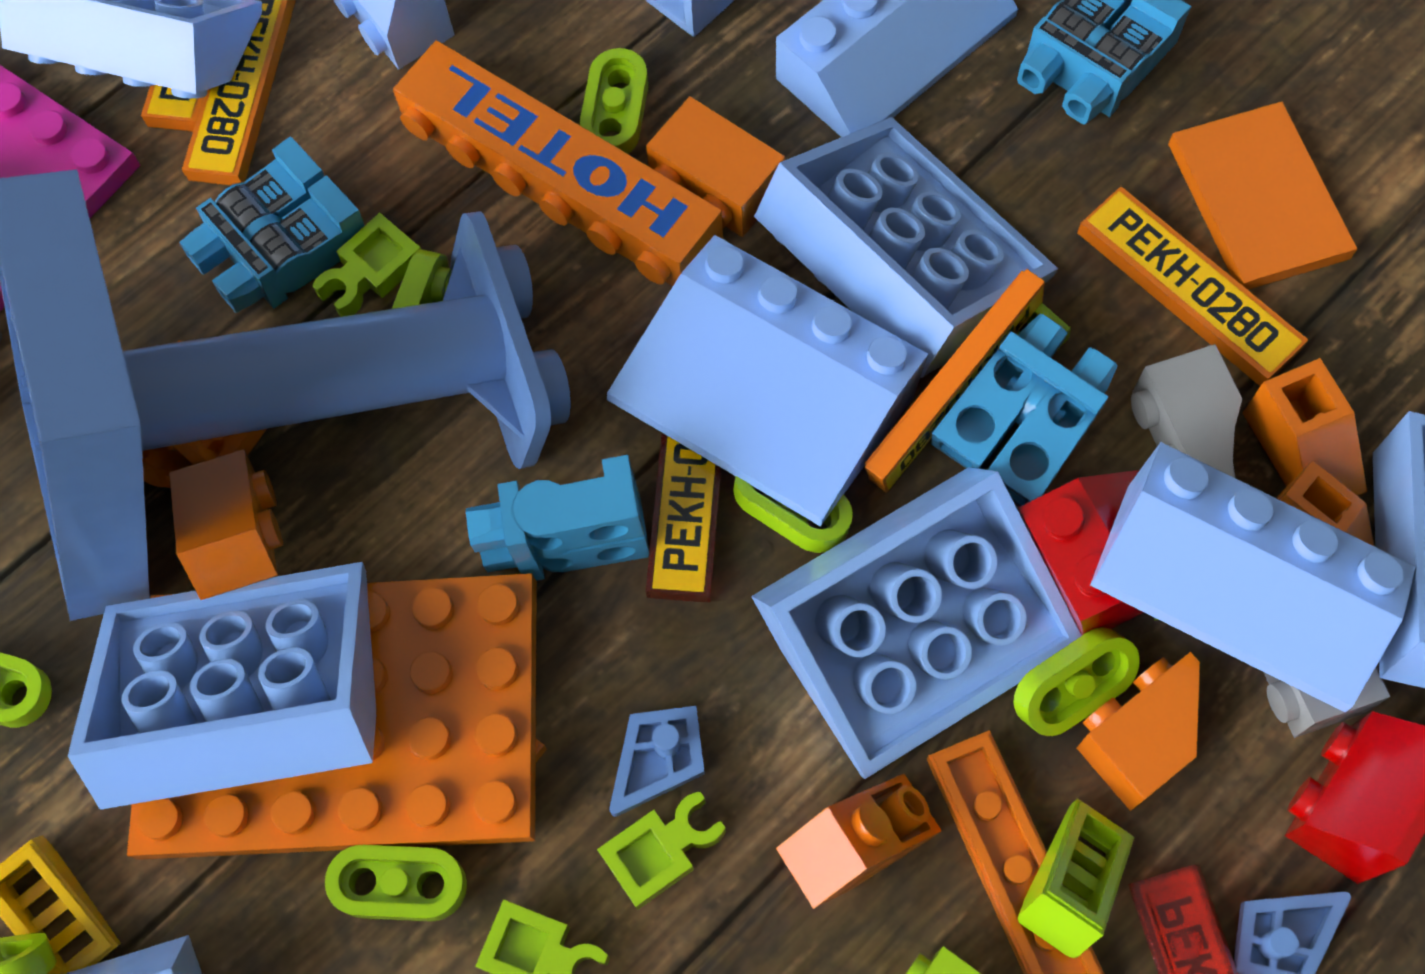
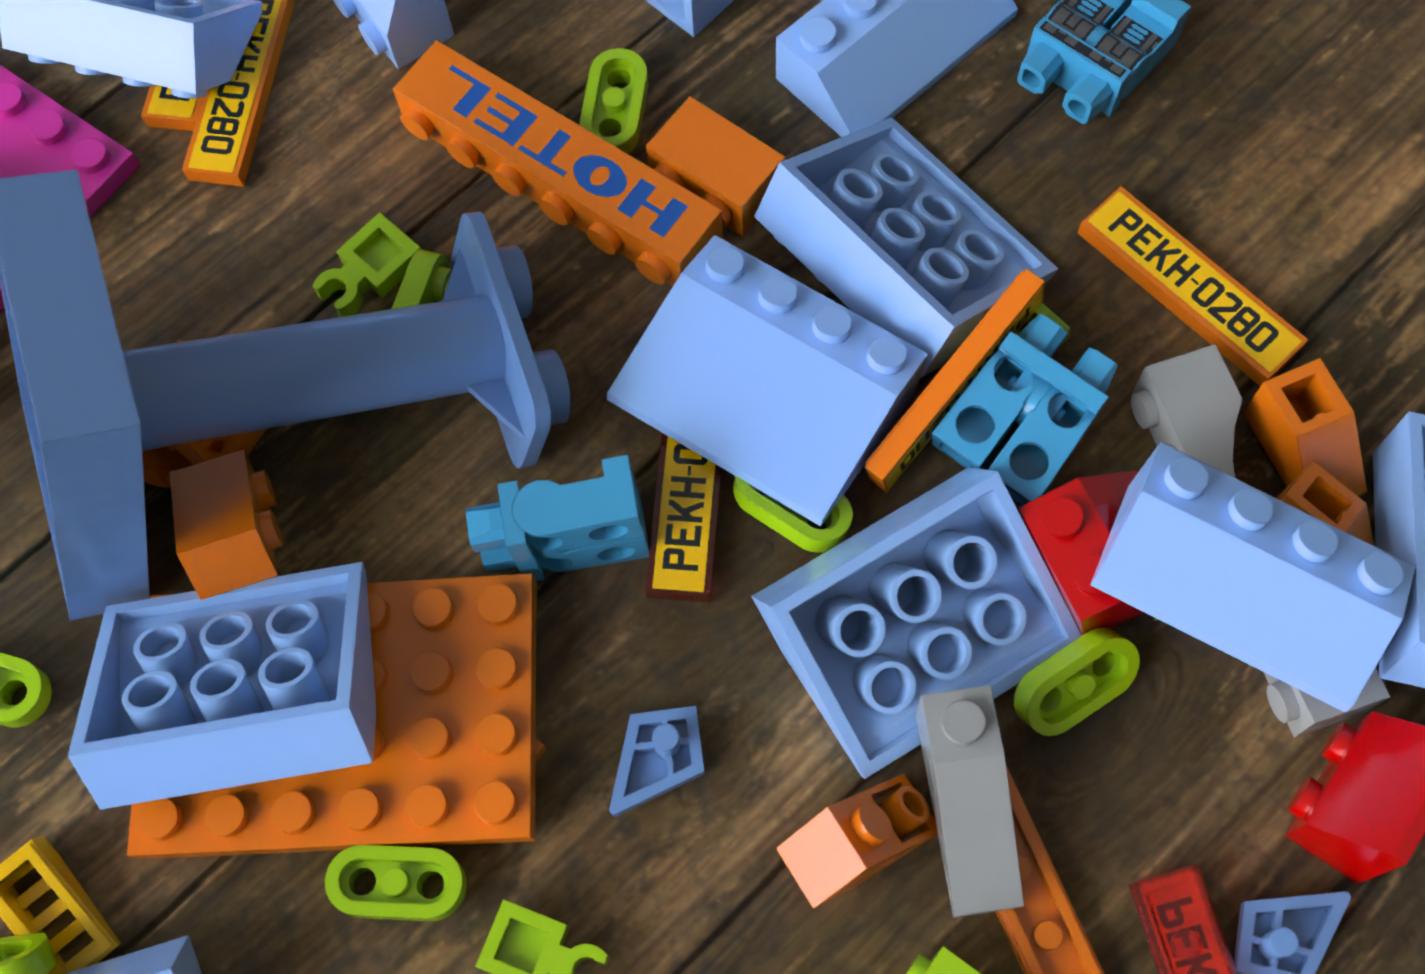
dark azure hips [179,136,365,313] -> none
lime plate [597,792,726,910] -> none
lime slope [1018,798,1134,958] -> none
orange slope [1077,652,1200,812] -> none
orange tile [1168,102,1357,290] -> none
none -> light grey slope [916,685,1024,918]

